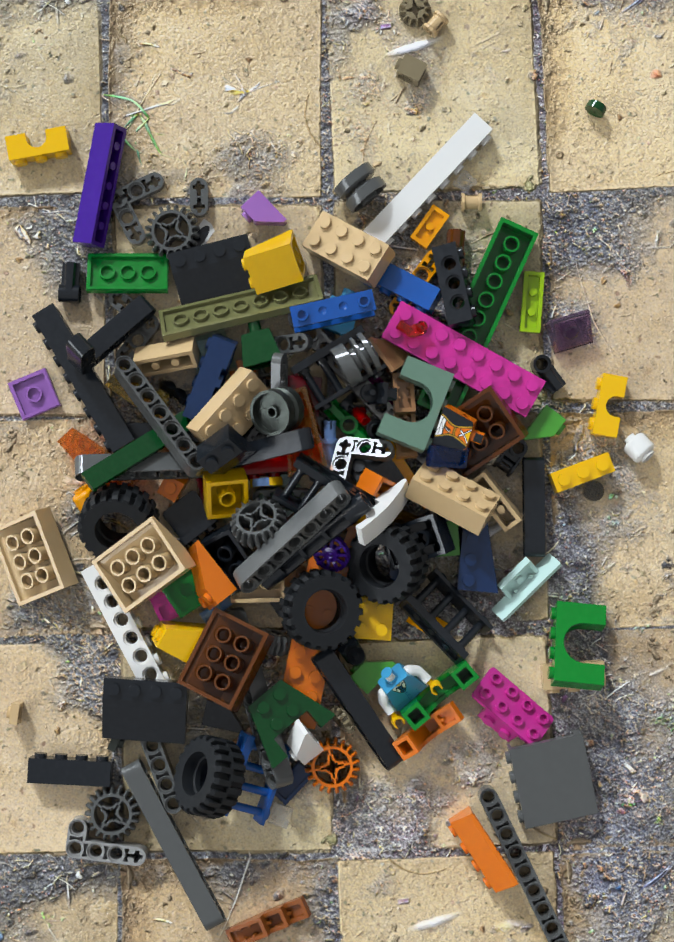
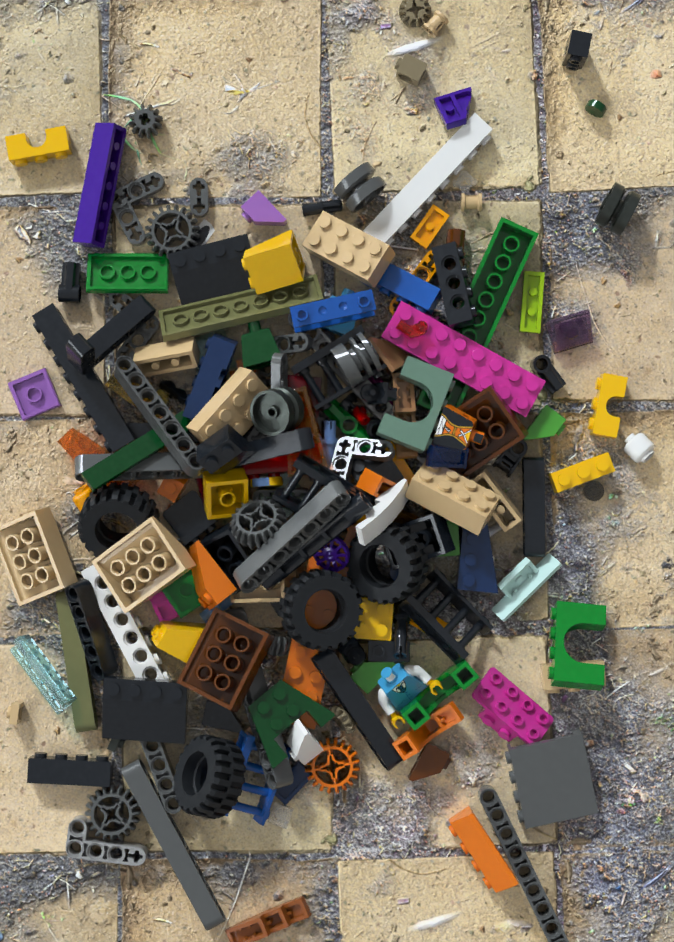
none -> clear light blue fence [10,634,77,715]
none -> olive beam [56,591,98,733]
none -> black beam [65,579,118,681]
none -> dark grey gear [128,104,163,139]
none -> black axle [302,199,343,217]
none -> black brick [368,639,410,662]
none -> black pin [392,599,411,659]
none -> reddish brown slope [408,742,451,782]
none -> dark purple wing [434,87,472,130]
none -> black brick [562,29,592,71]
none -> pearl dark grey wheel [594,182,641,236]

